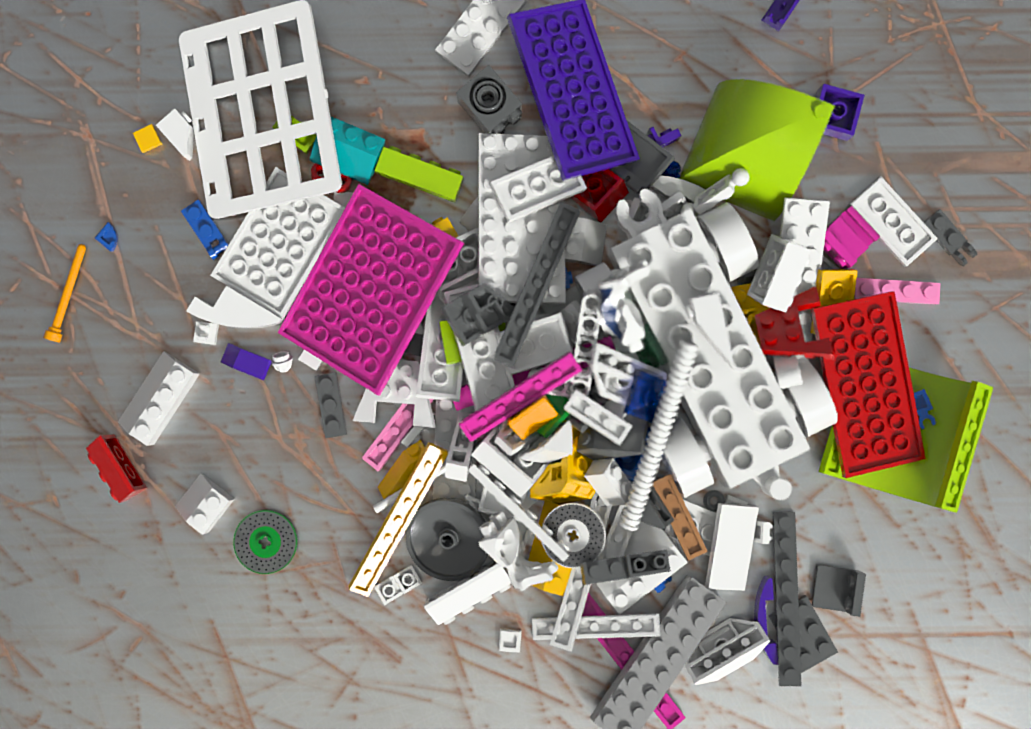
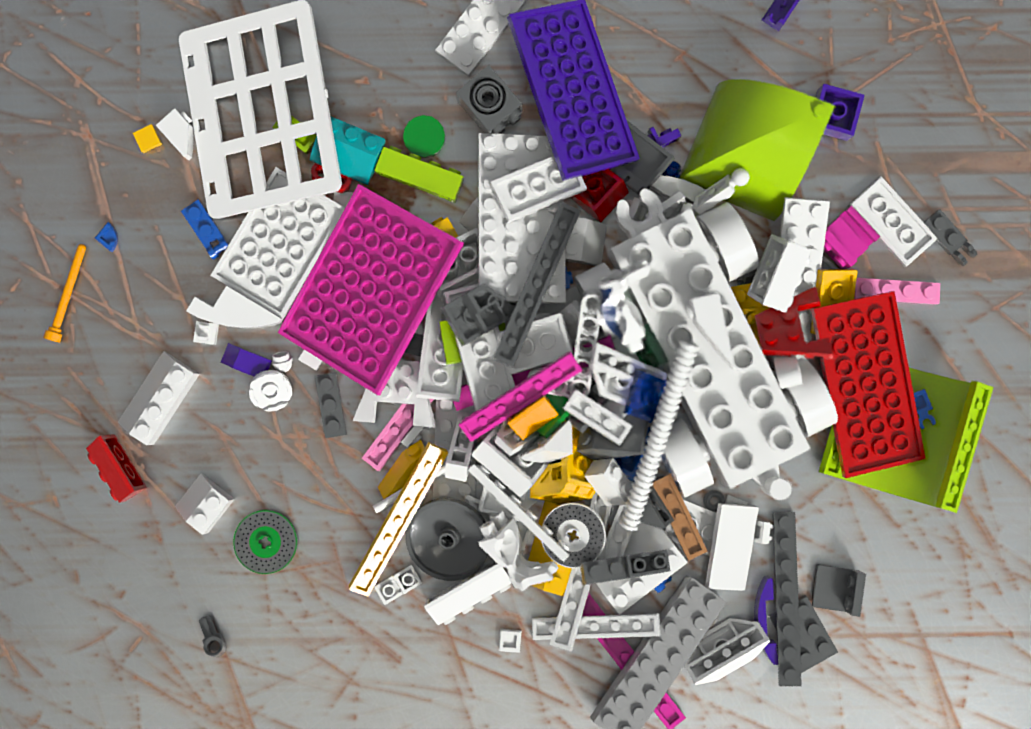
none -> dark grey axle [199,616,227,657]
none -> white tile [249,370,292,411]
none -> green tile [403,115,445,158]

